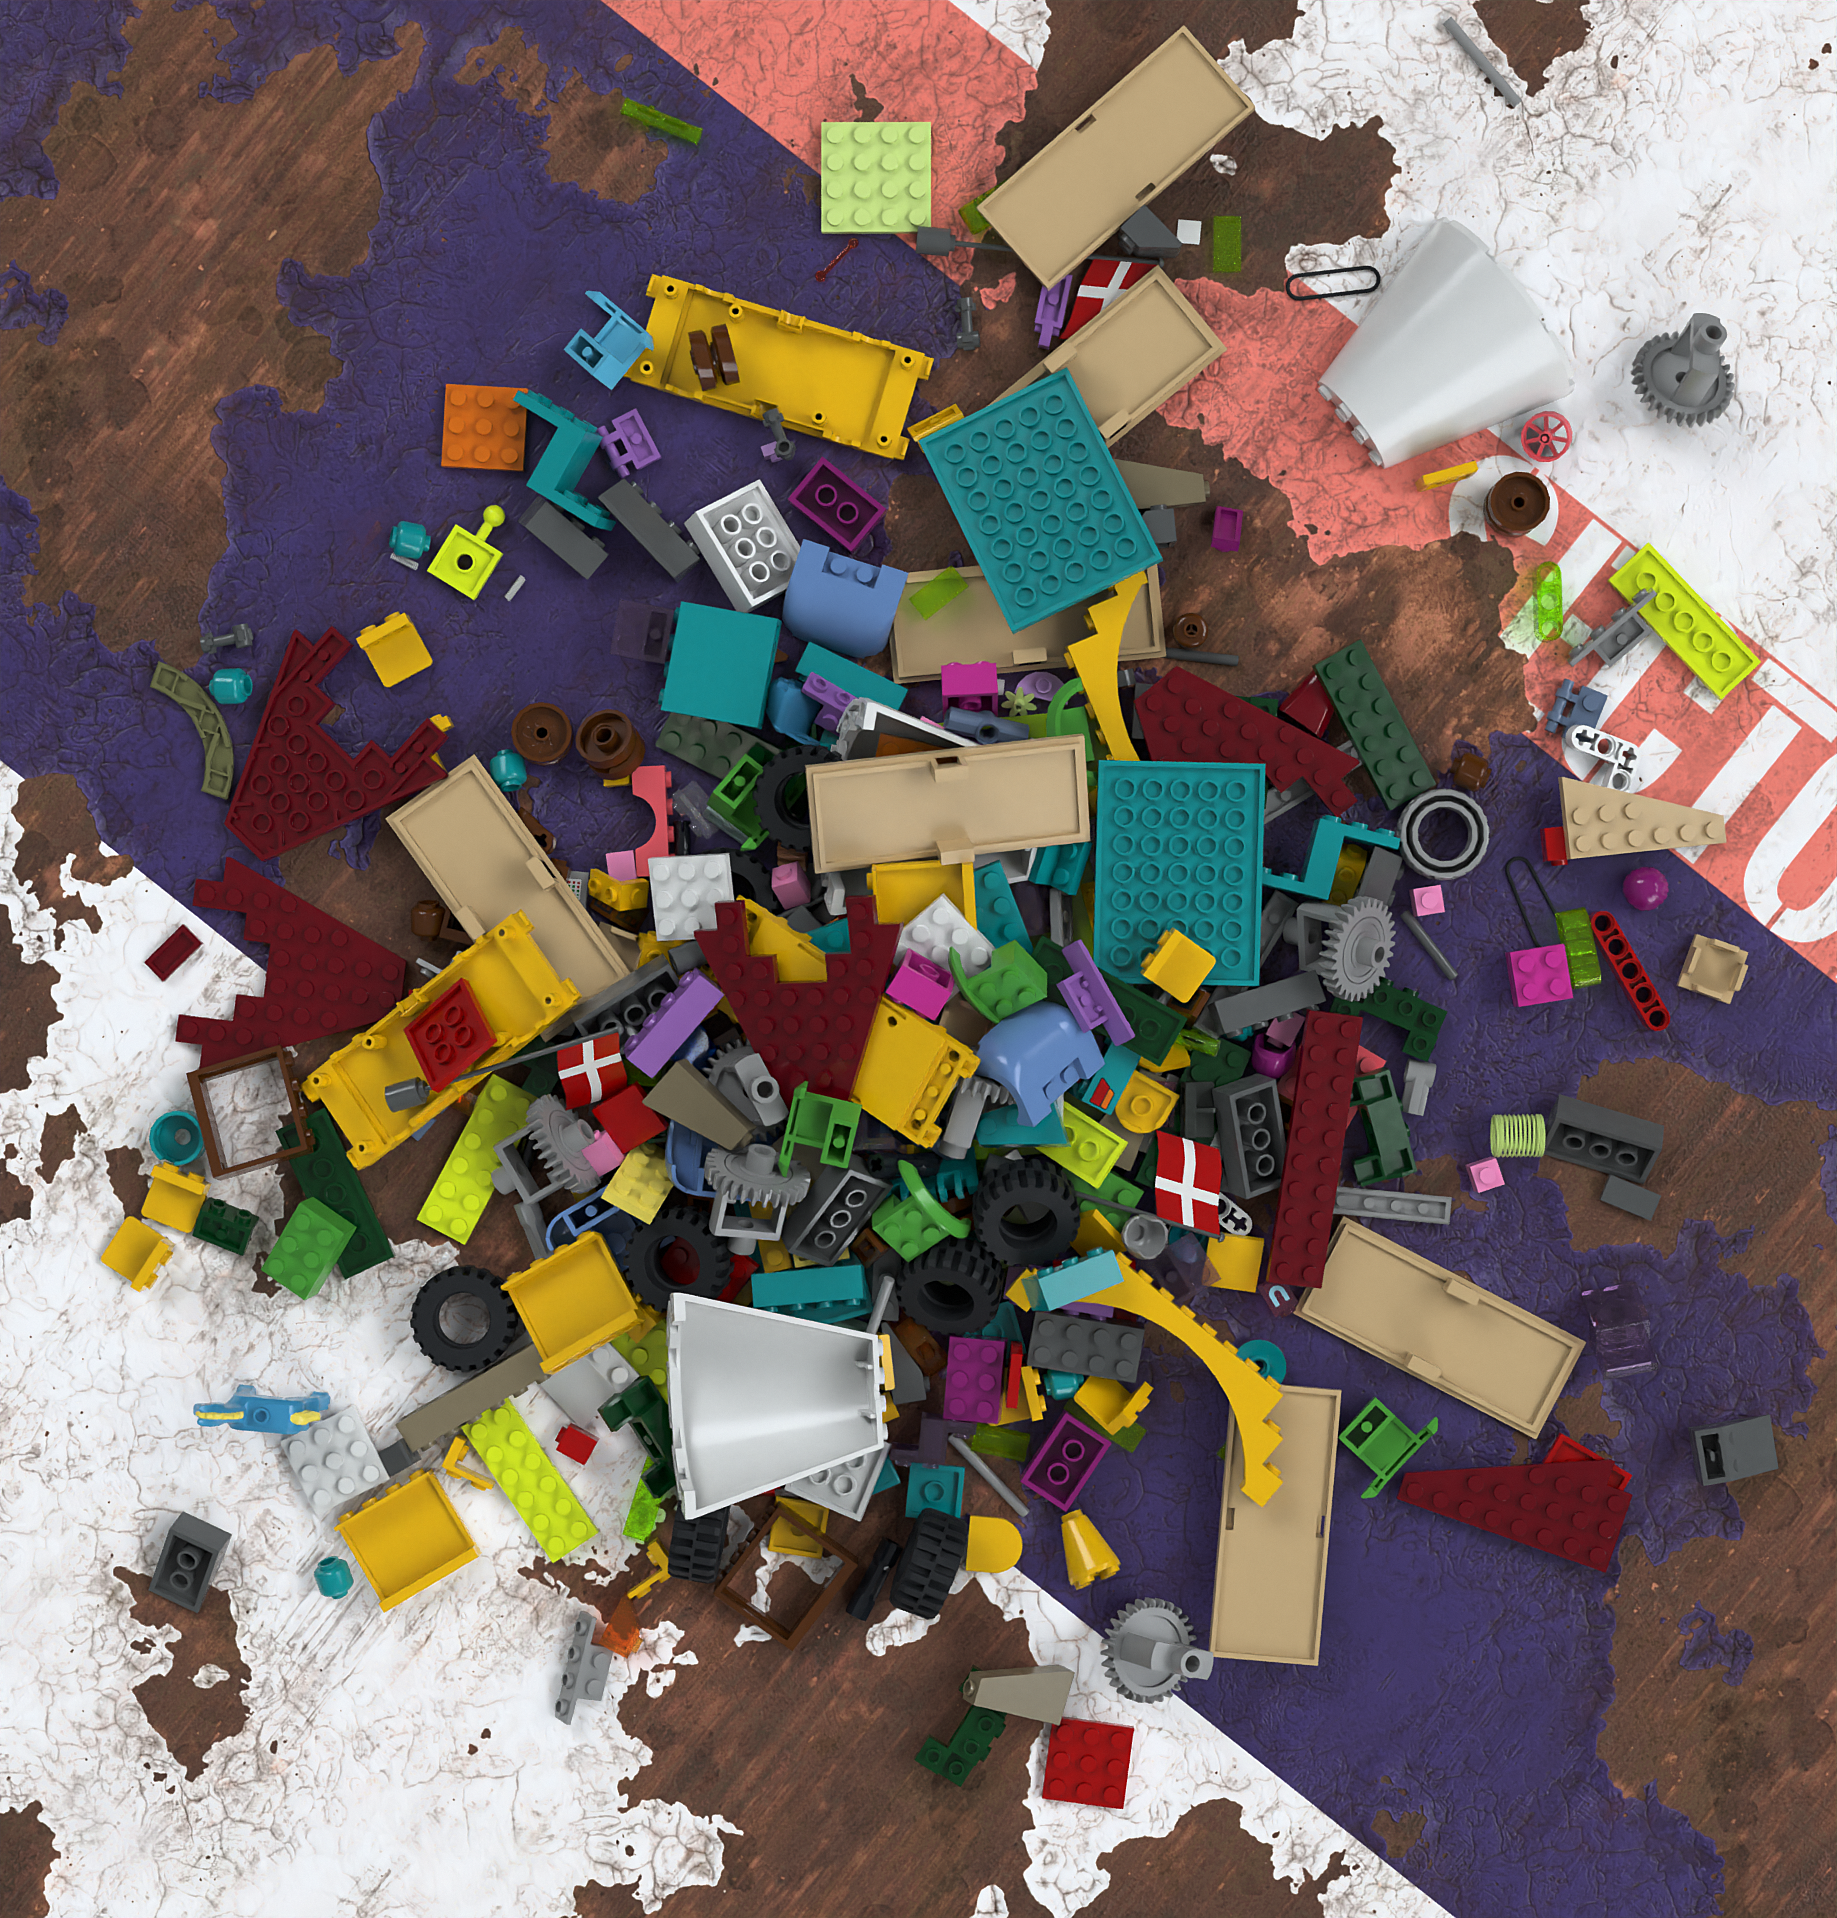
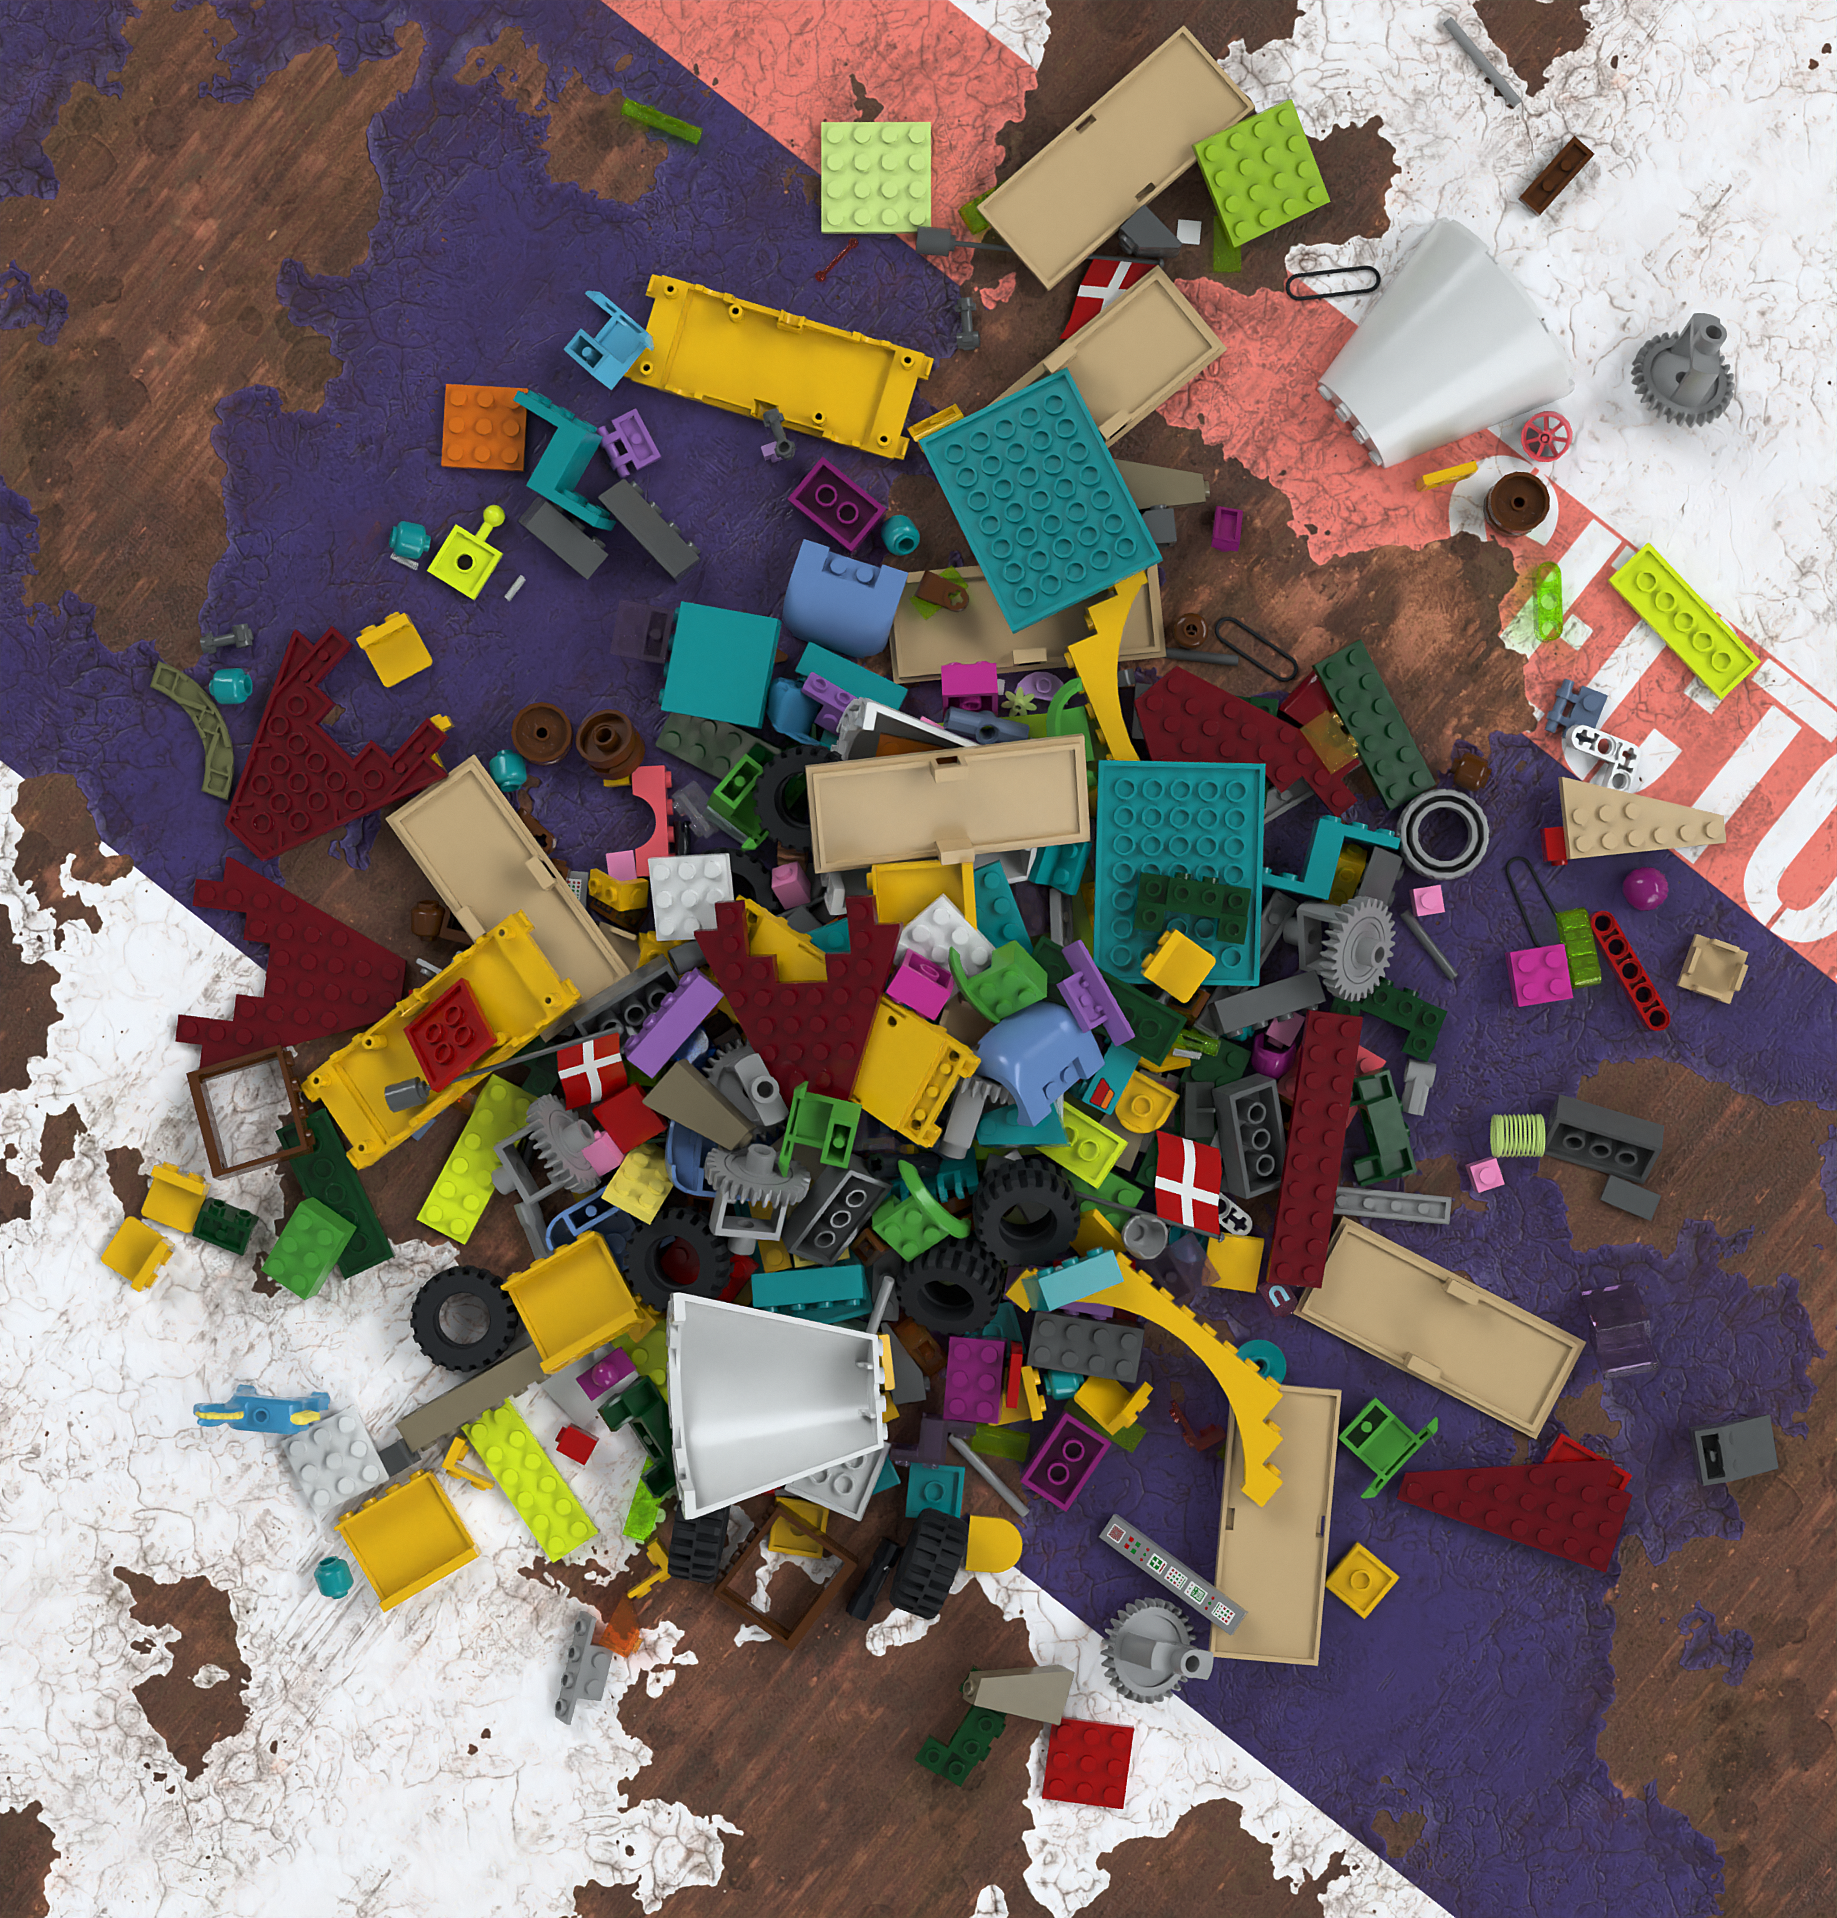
dark red tile [144,924,204,982] -> none
teal piece [149,1110,206,1166] -> none
dark grey slope [149,1511,232,1613] -> none
white slope [684,479,801,613] -> none
reddish brown wheel [688,324,740,391] -> none
medium lavender hinge [1034,274,1073,350] -> none
yellow cone [1061,1509,1121,1590] -> none
light grey bracket [1567,588,1657,667] -> none
none -> magenta tile [576,1346,637,1401]
none -> teal head [880,515,920,556]
none -> reddish brown piece [914,570,969,612]
none -> light grey tile [1099,1514,1248,1635]
none -> dark green bracket [1132,872,1252,945]
none -> clear red bracket [1168,1399,1227,1453]
none -> white leg [1173,1048,1202,1060]
none -> lime plate [1191,99,1331,248]
none -> black piece [1215,617,1298,682]
none -> clear yellow bracket [1300,709,1360,774]
none -> yellow tile [1325,1541,1400,1619]
none -> reddish brown plate [1518,136,1595,217]

